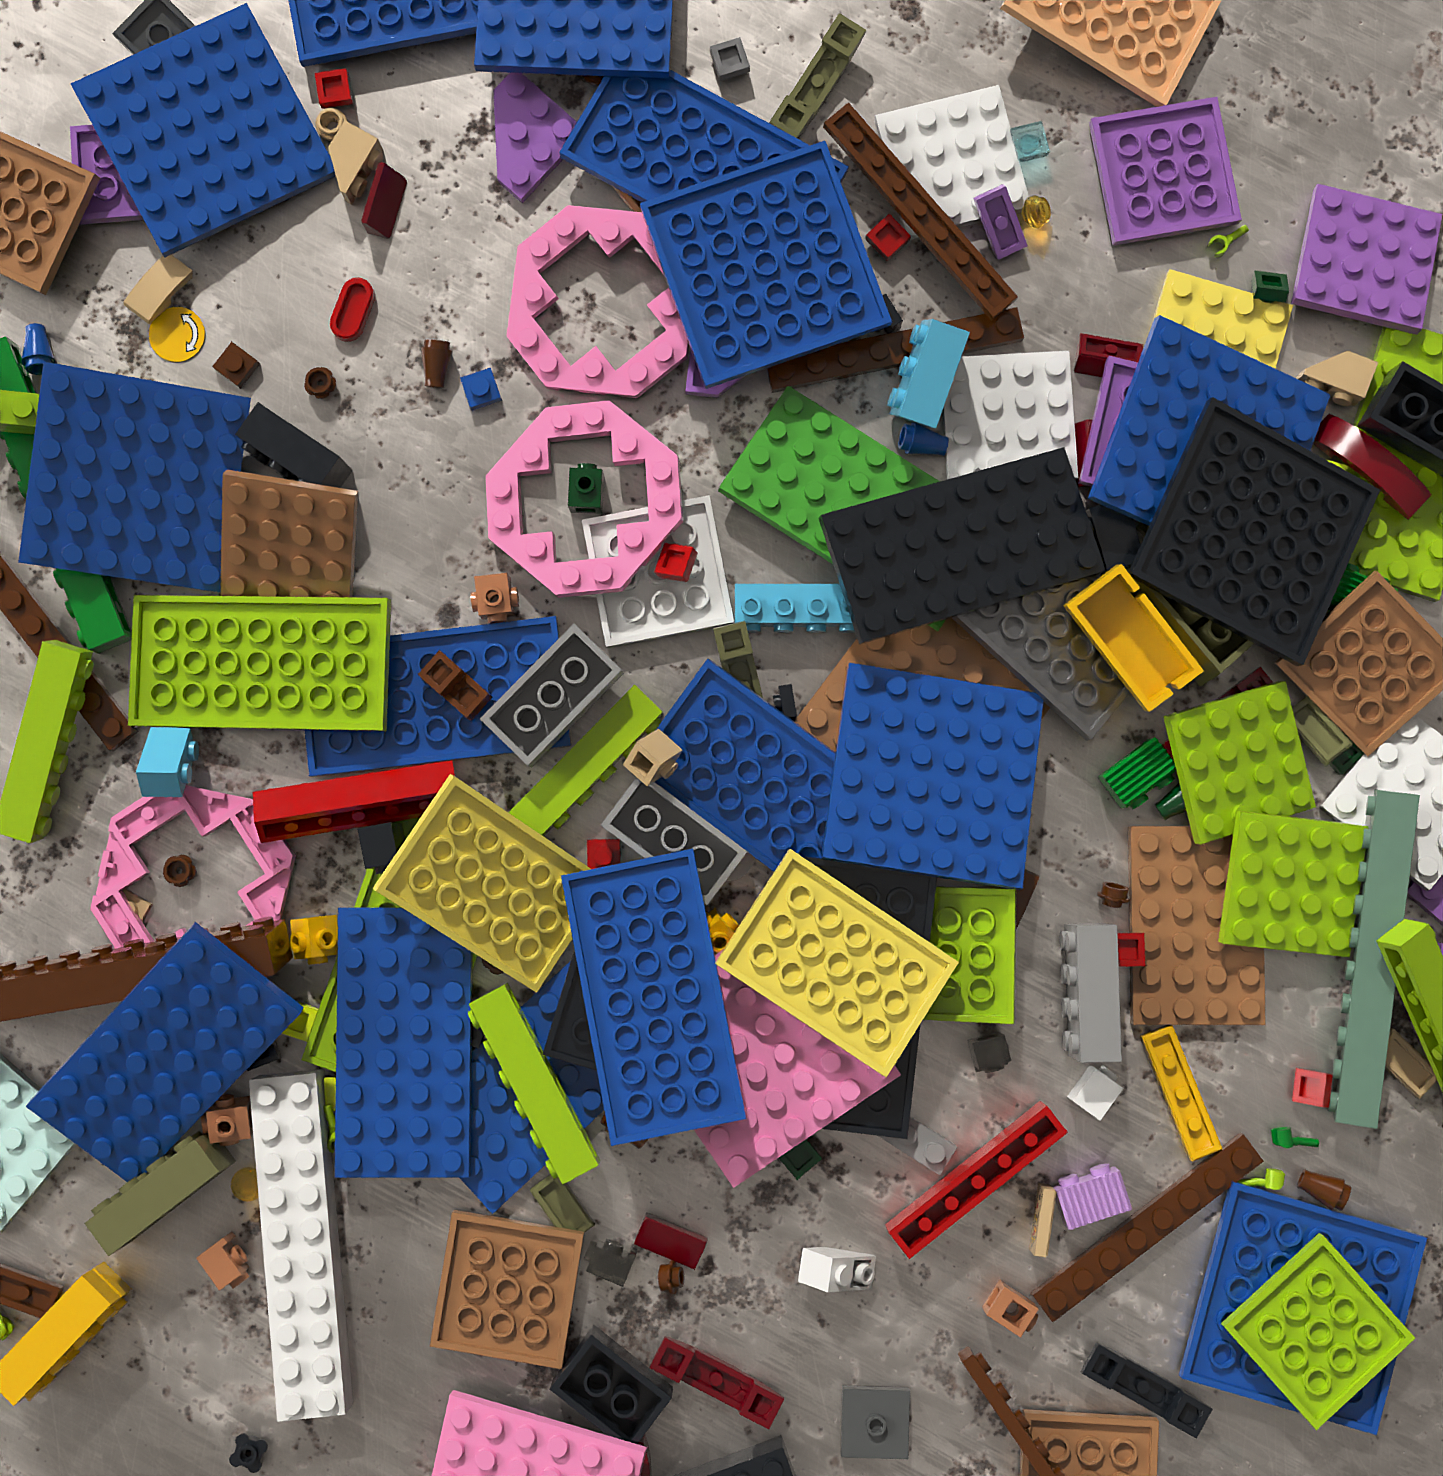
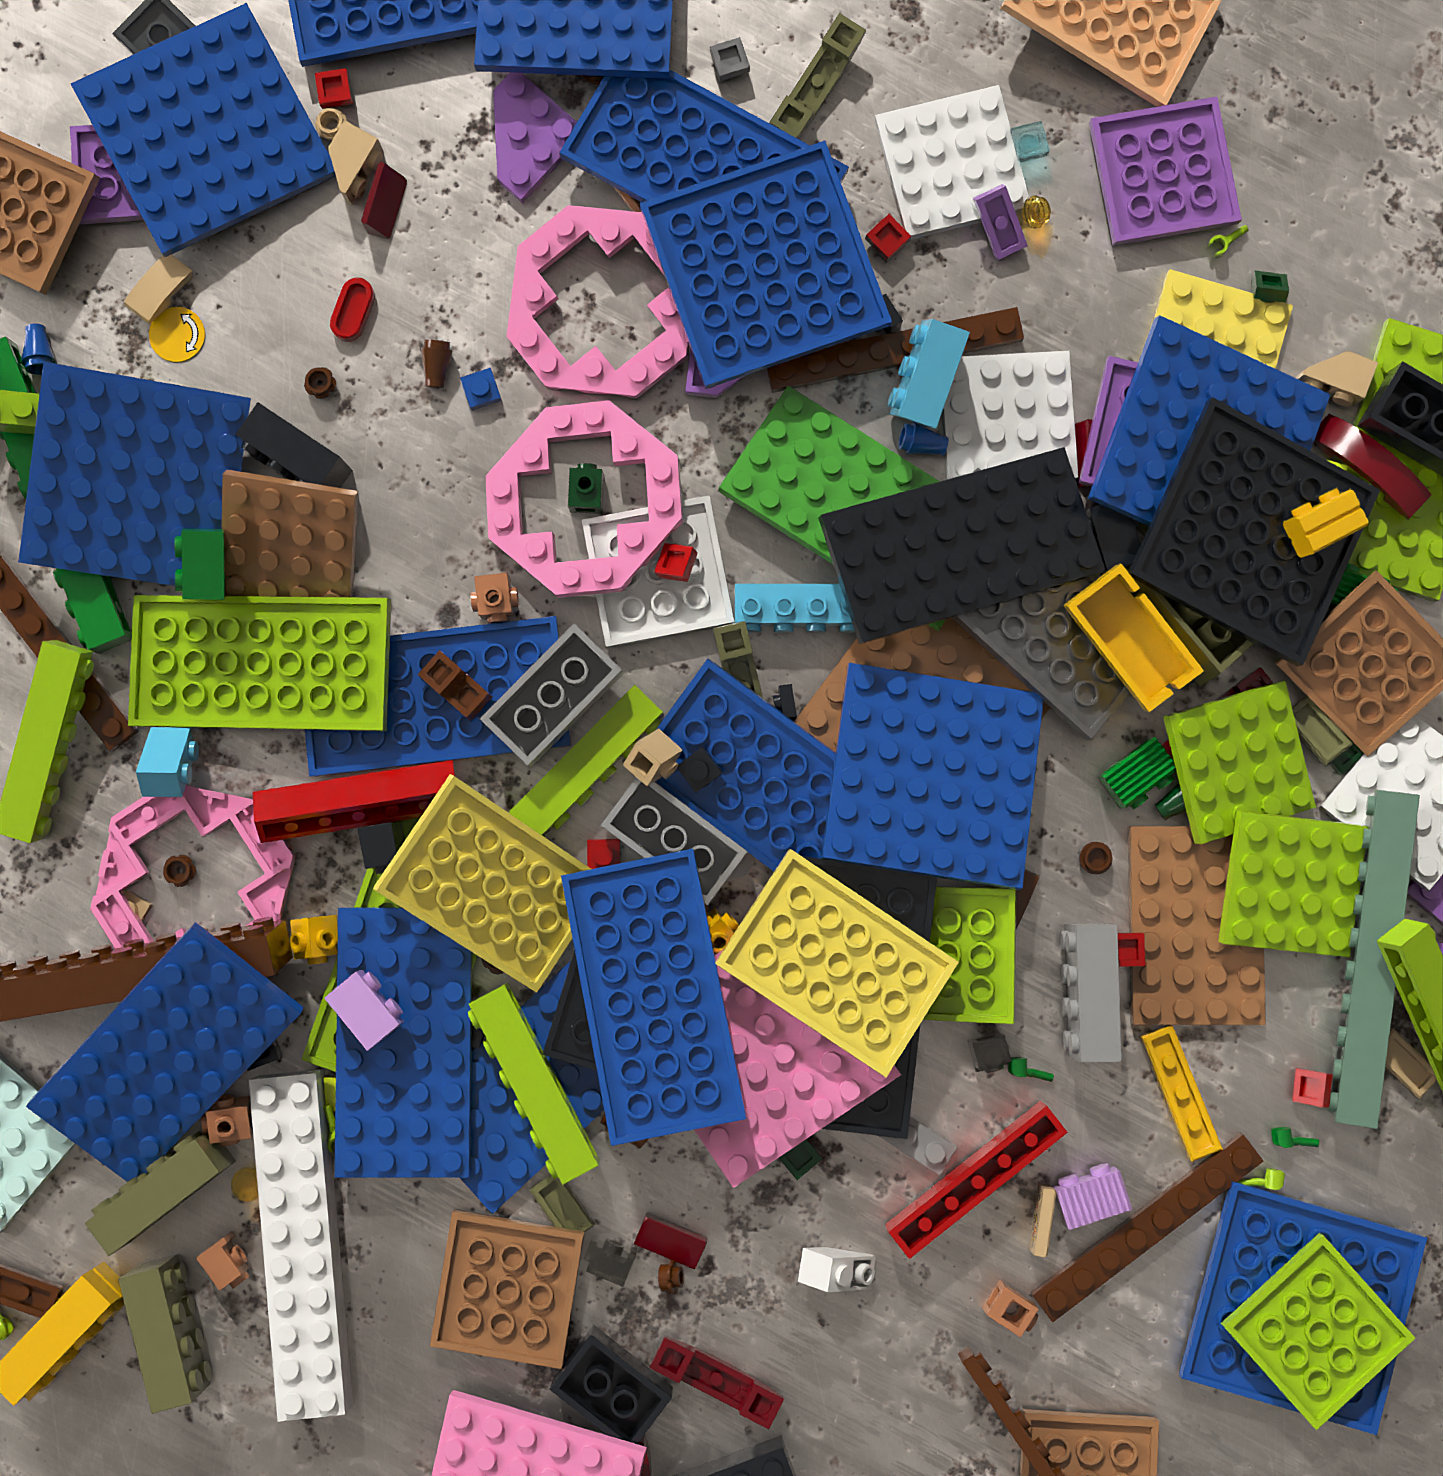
reddish brown plate [212,341,260,389] -> none
black plate [229,1433,268,1473] -> none
neon yellow plate [282,1001,319,1042] -> none
reddish brown plate [823,102,1018,321] -> none
dark grey plate [841,1386,910,1459] -> none
white brick [1067,1065,1123,1121] -> none
dark red slope [1074,333,1144,377] -> none
black slope [1080,1342,1213,1439] -> none
reddish brown plate [1097,882,1130,908] -> none
medium lavender plate [1291,184,1443,335] -> none
reddish brown cone [1297,1169,1351,1211] -> none
none -> olive brick [118,1254,212,1414]
none -> green brick [175,528,225,600]
none -> lavender brick [325,970,405,1051]
none -> black plate [677,746,723,793]
none -> green hand [1008,1057,1054,1082]
none -> reddish brown plate [1079,842,1113,874]
none -> yellow brick [1283,488,1369,558]

